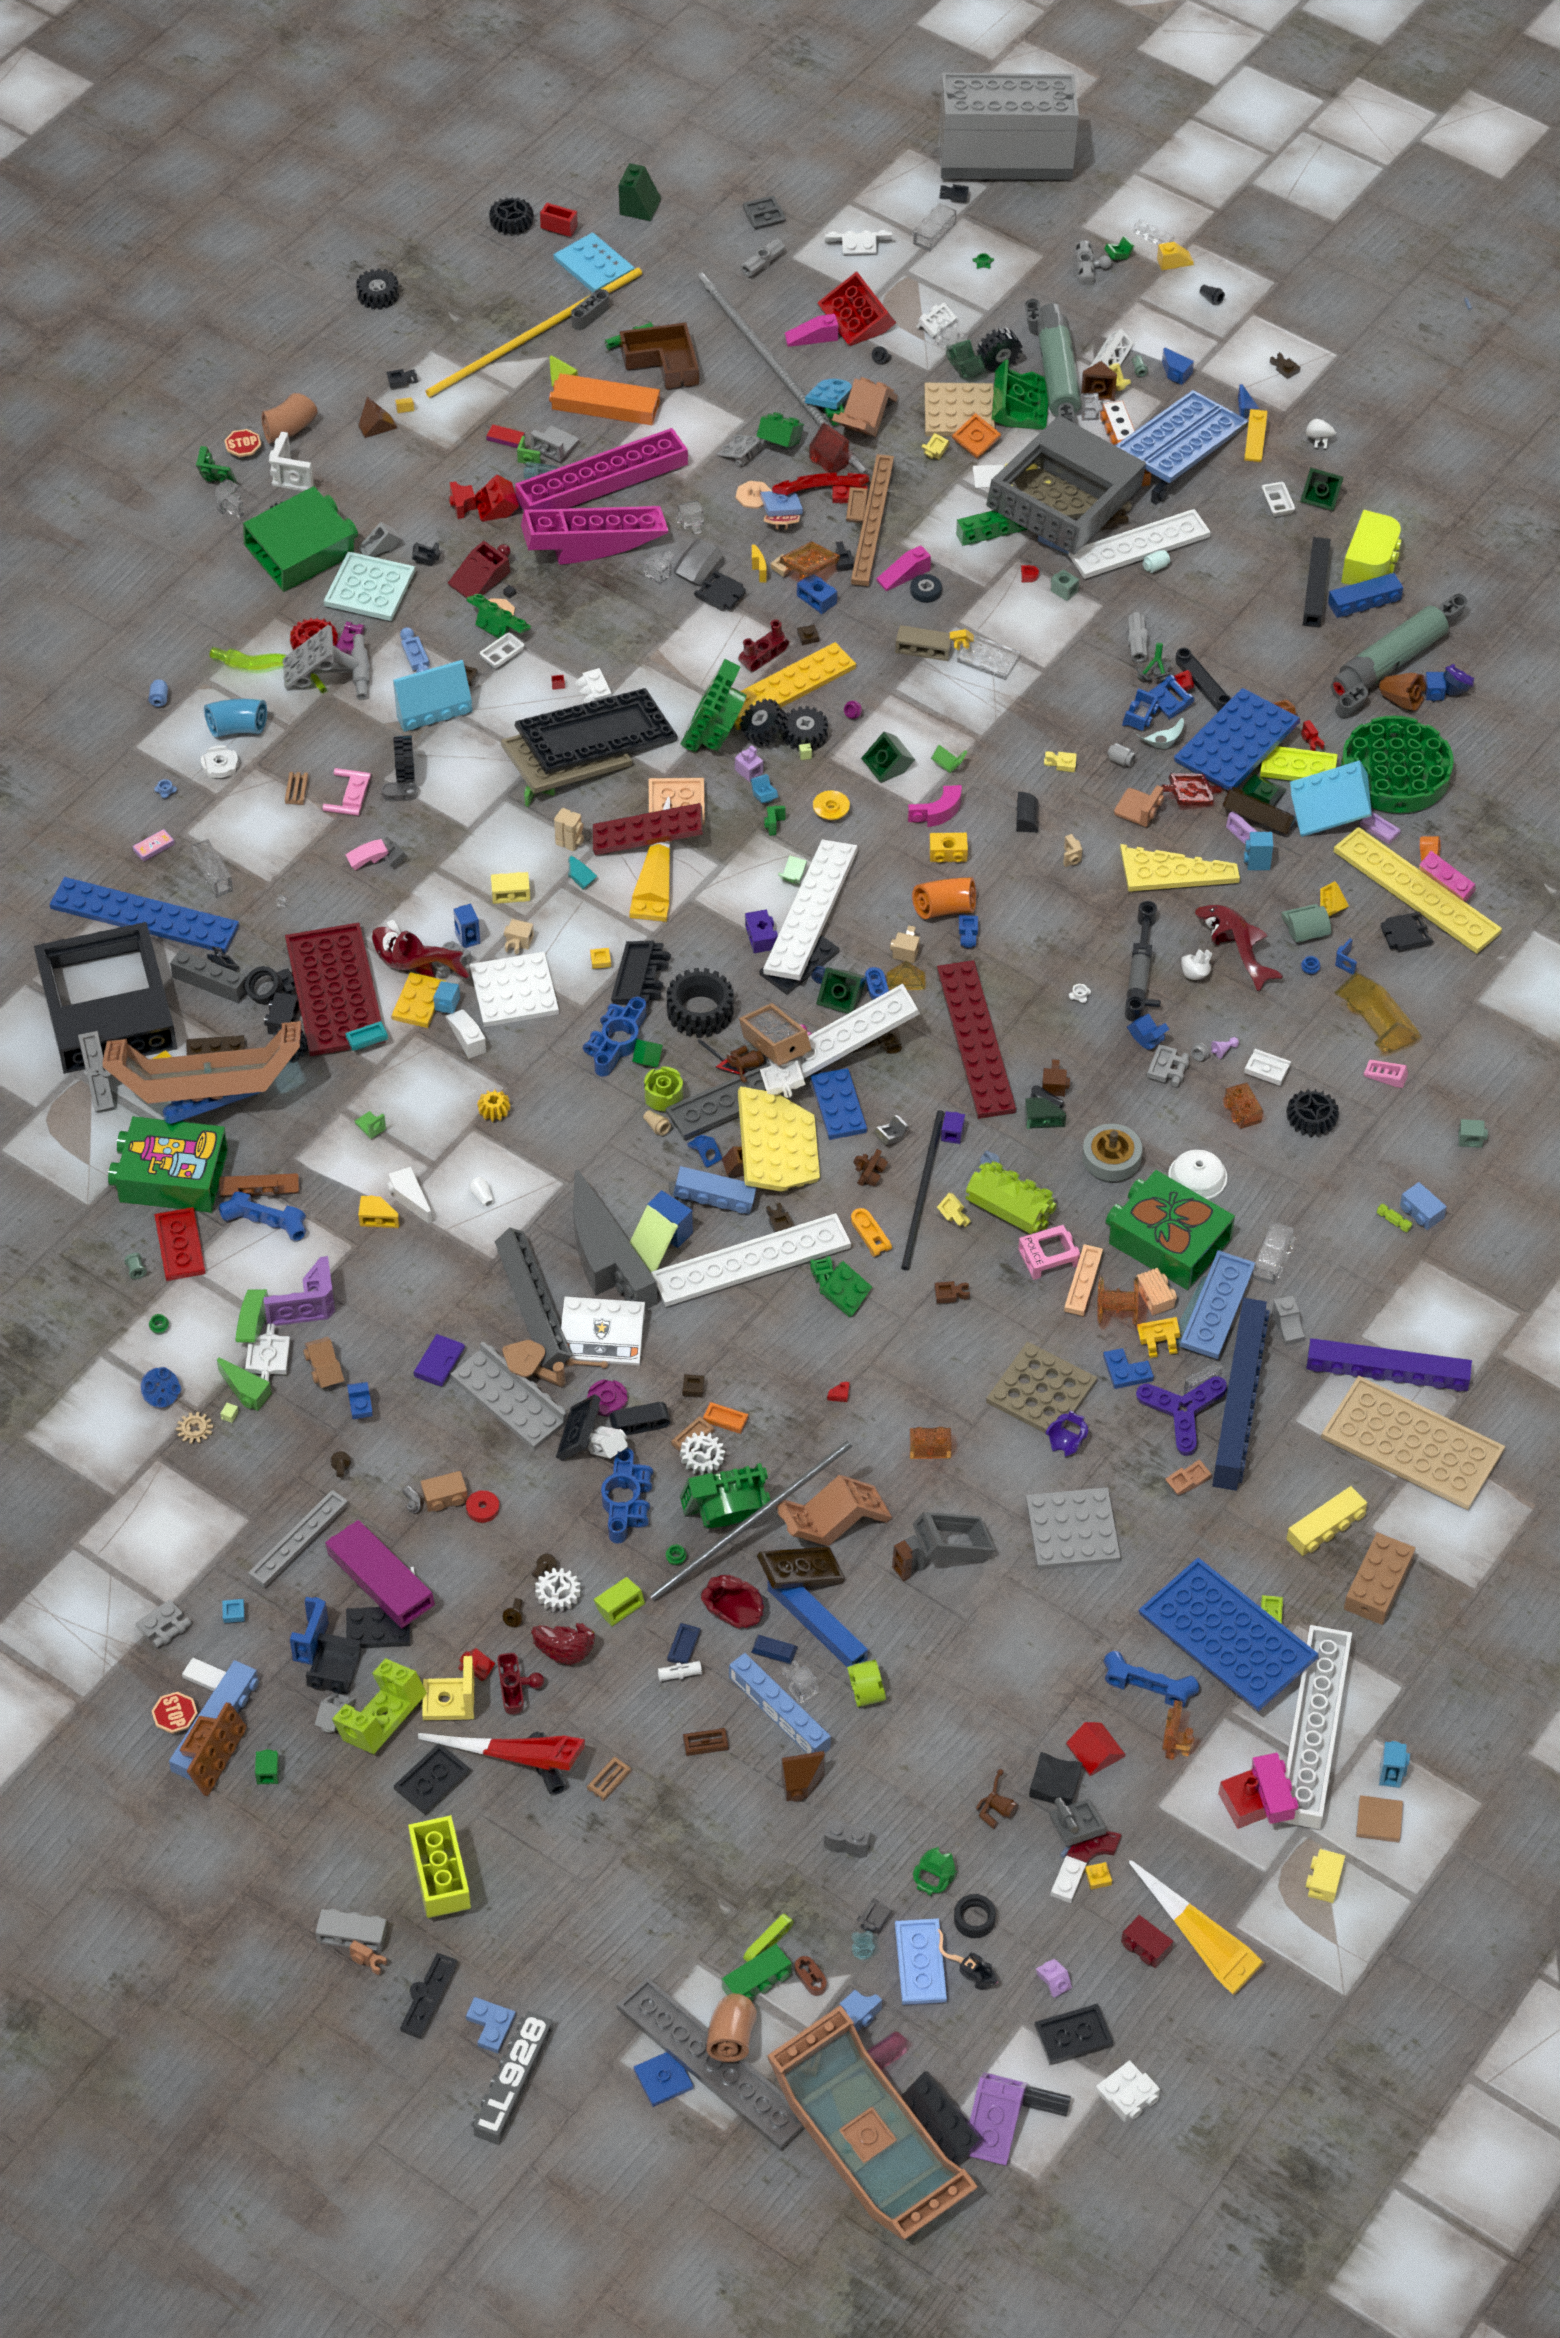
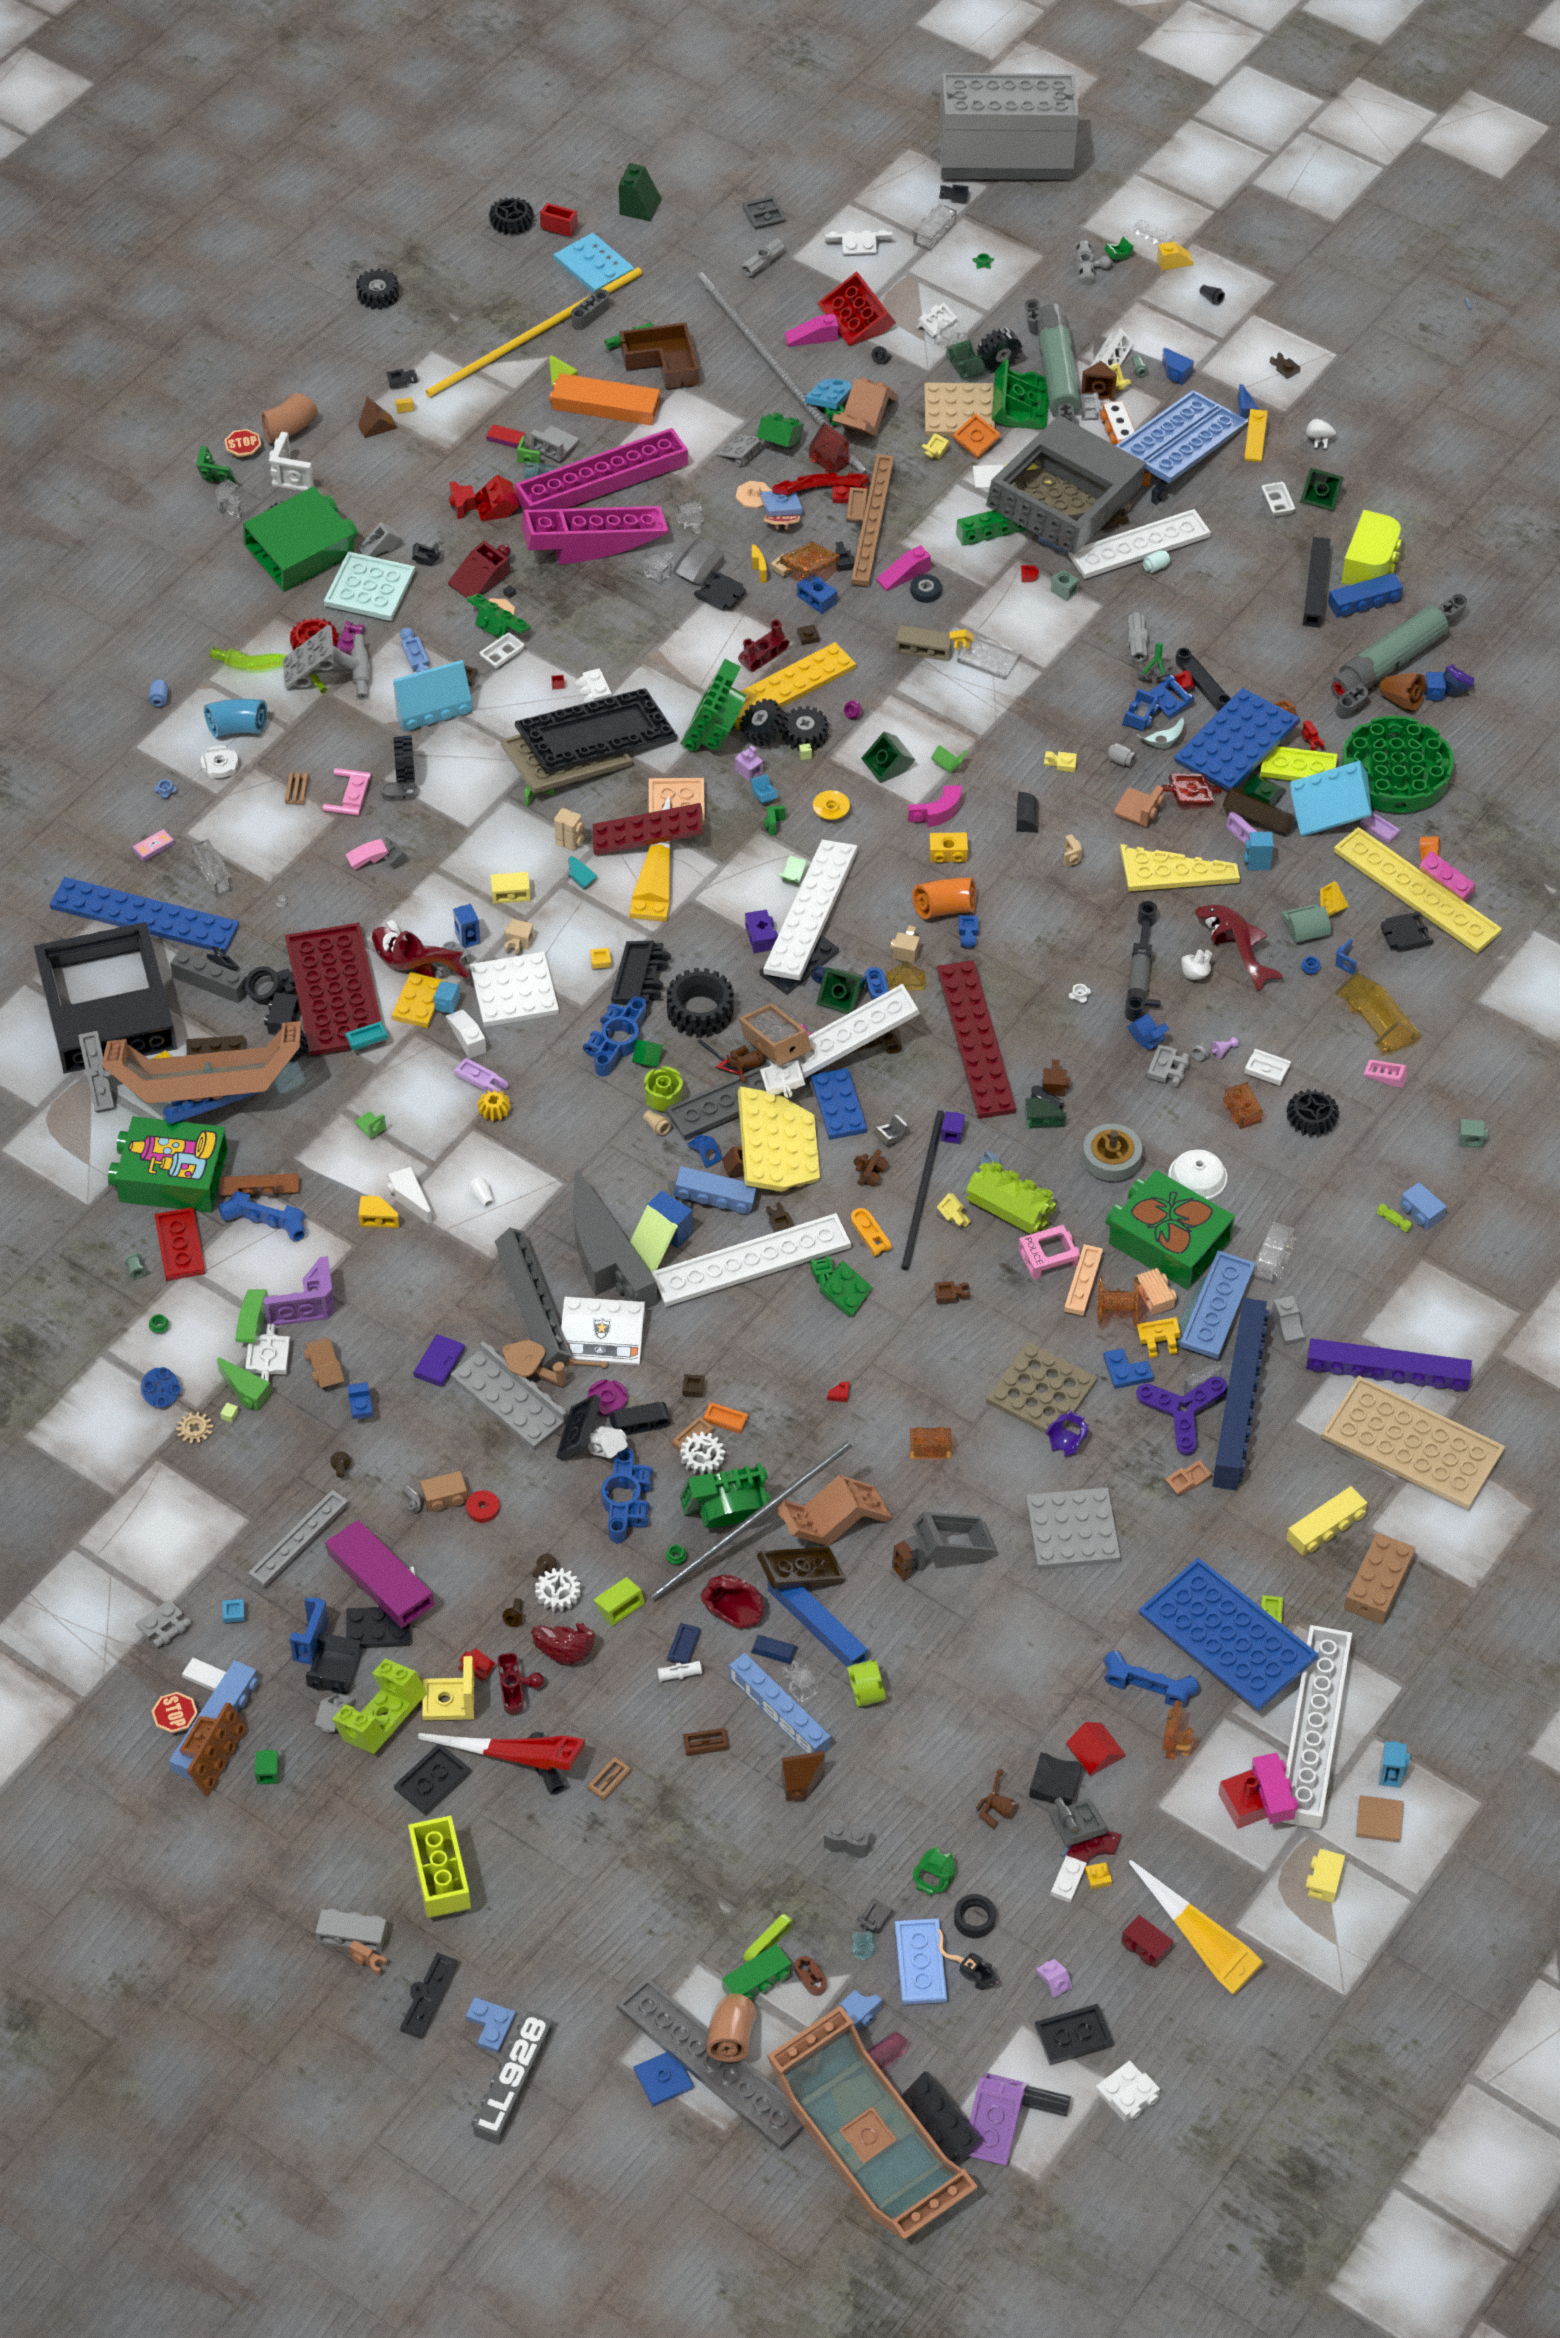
none -> lavender hinge [454,1058,509,1093]

